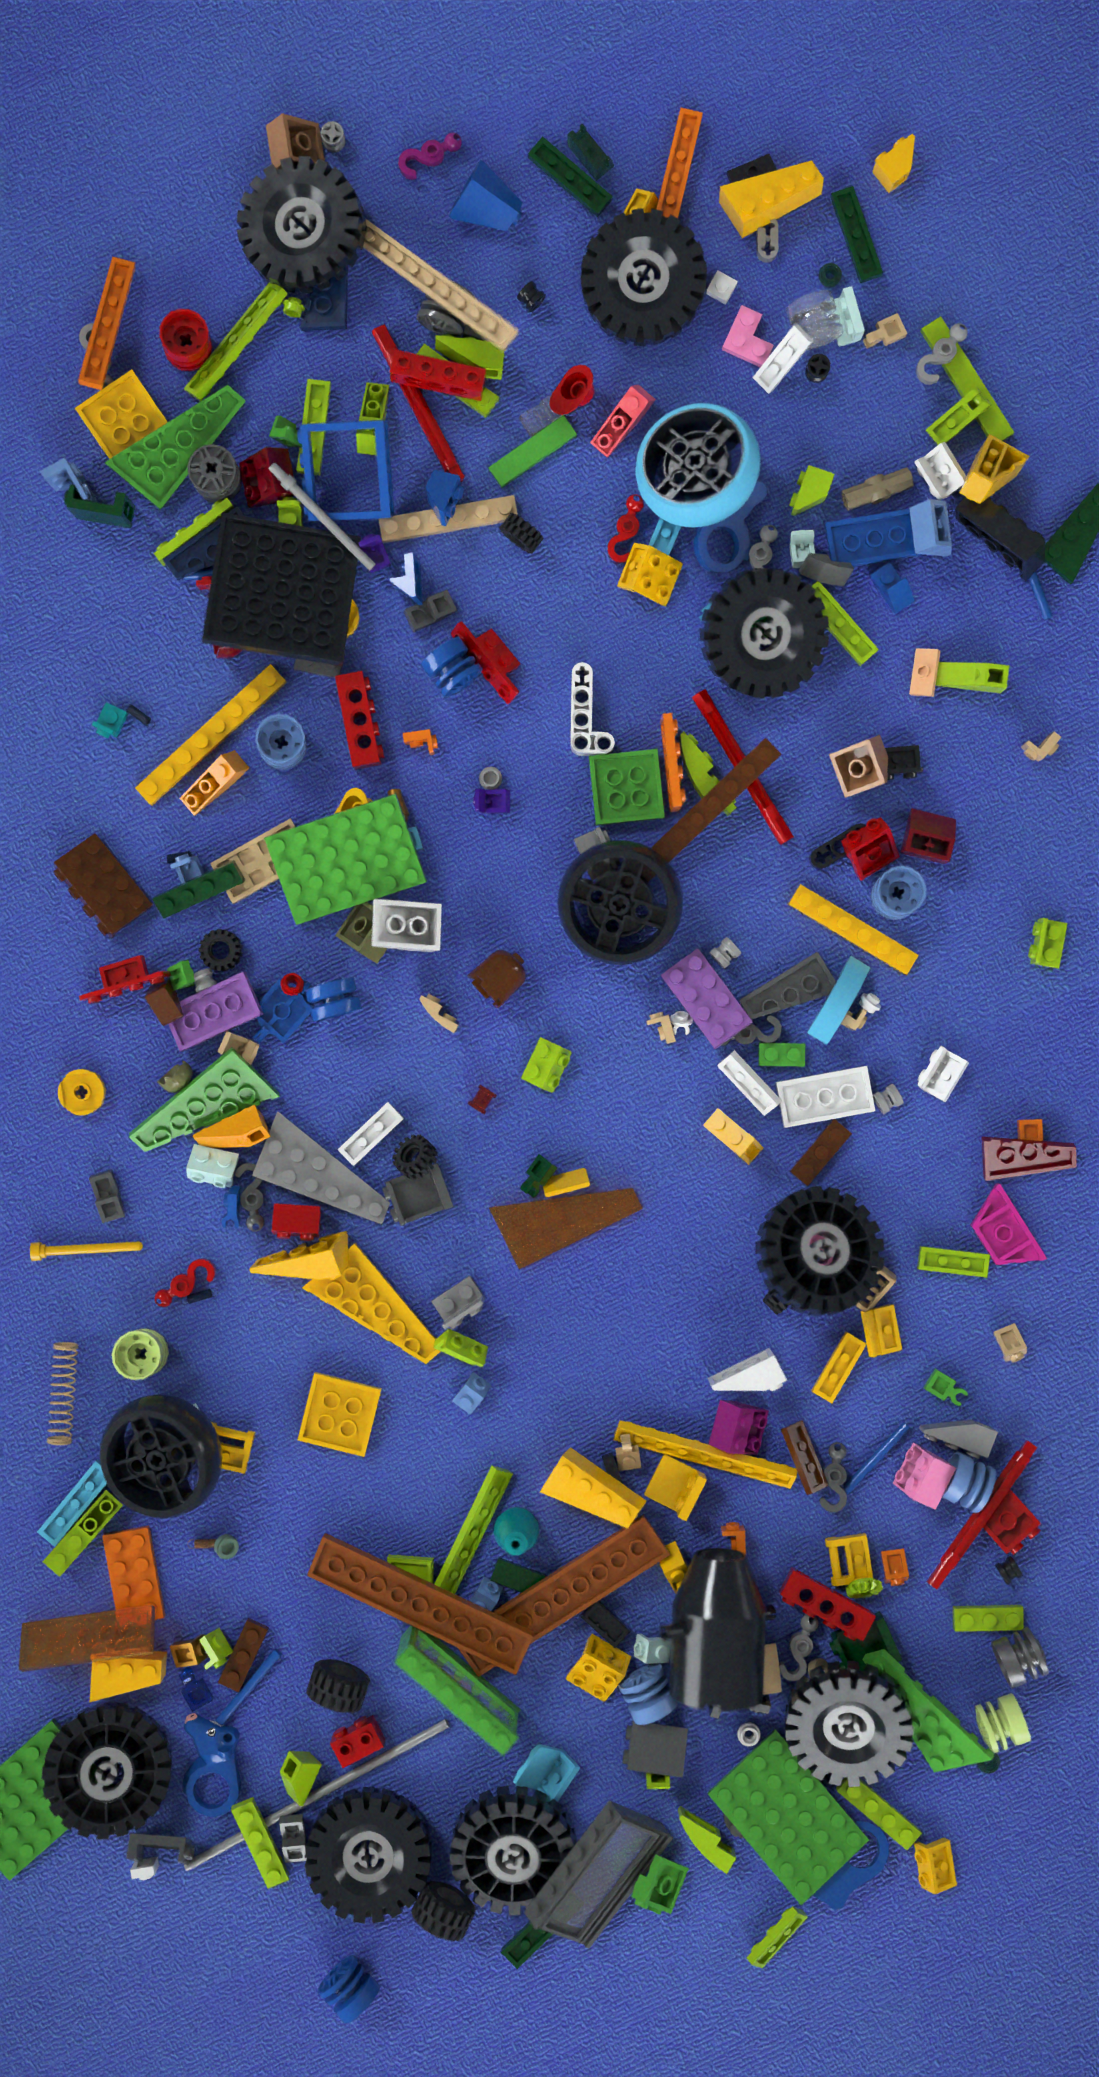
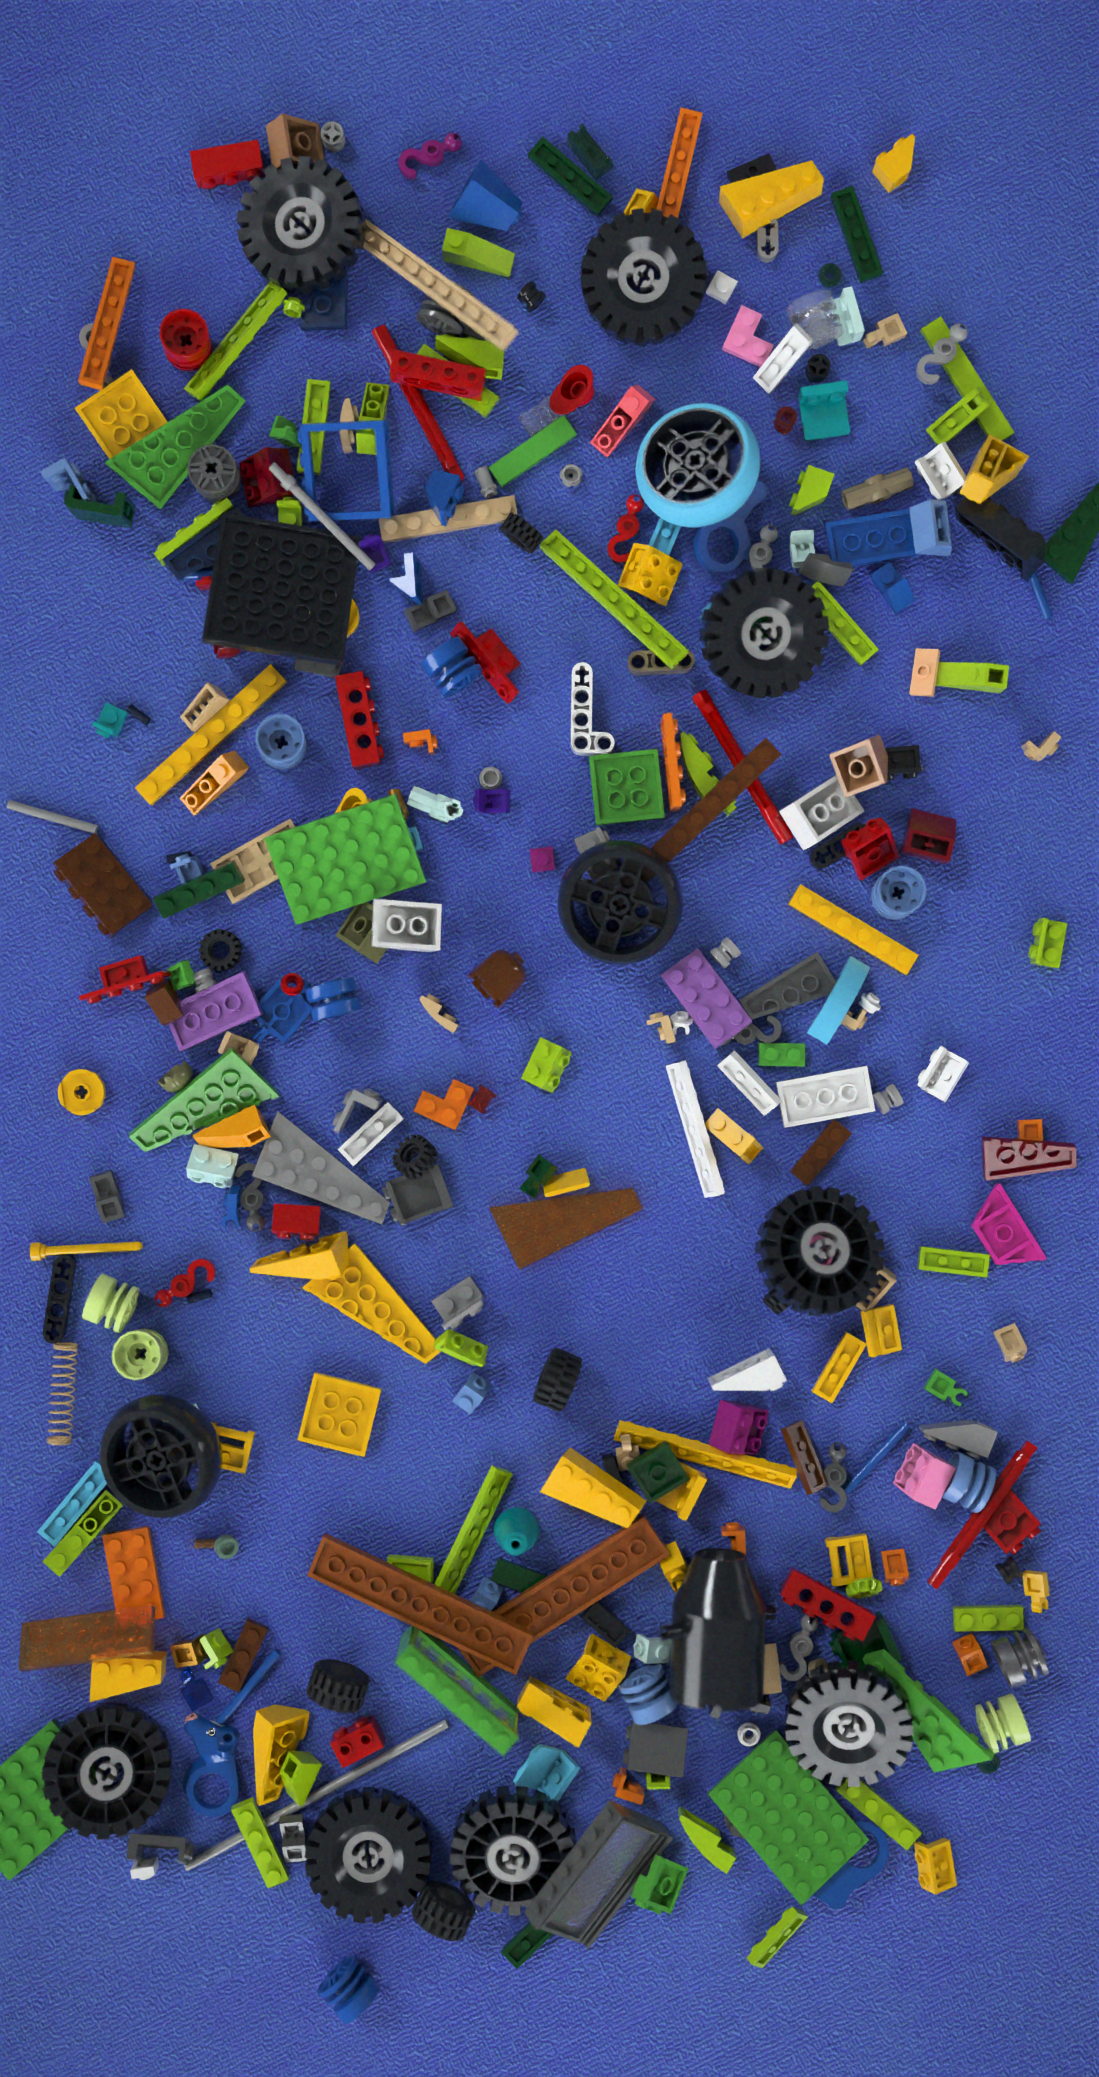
none -> light grey bar [7,800,98,834]
none -> black beam [43,1254,77,1344]
none -> yellowish green wheel [82,1273,140,1333]
none -> tan slope [180,682,229,732]
none -> red brick [190,140,266,189]
none -> yellow wedge [253,1704,310,1806]
none -> light grey bracket [332,1087,383,1133]
none -> tan slope [340,398,359,454]
none -> light aqua piece [407,786,463,823]
none -> orange plate [414,1079,474,1130]
none -> lime slope [442,228,515,278]
none -> light grey pin [474,466,498,498]
none -> yellow wedge [517,1676,591,1748]
none -> magenta plate [530,847,555,873]
none -> black tyre [533,1347,582,1412]
none -> lime plate [540,529,688,669]
none -> light grey plate [560,464,582,487]
none -> orange bracket [612,1767,644,1805]
none -> dark green plate [626,1440,689,1503]
none -> dark tan beam [627,649,695,676]
none -> white plate [666,1060,725,1198]
none -> clear red bush [774,406,797,434]
none -> white slope [779,775,864,850]
none -> teal bracket [798,380,850,441]
none -> orange bracket [952,1633,988,1677]
none -> yellow plate [1022,1570,1050,1613]

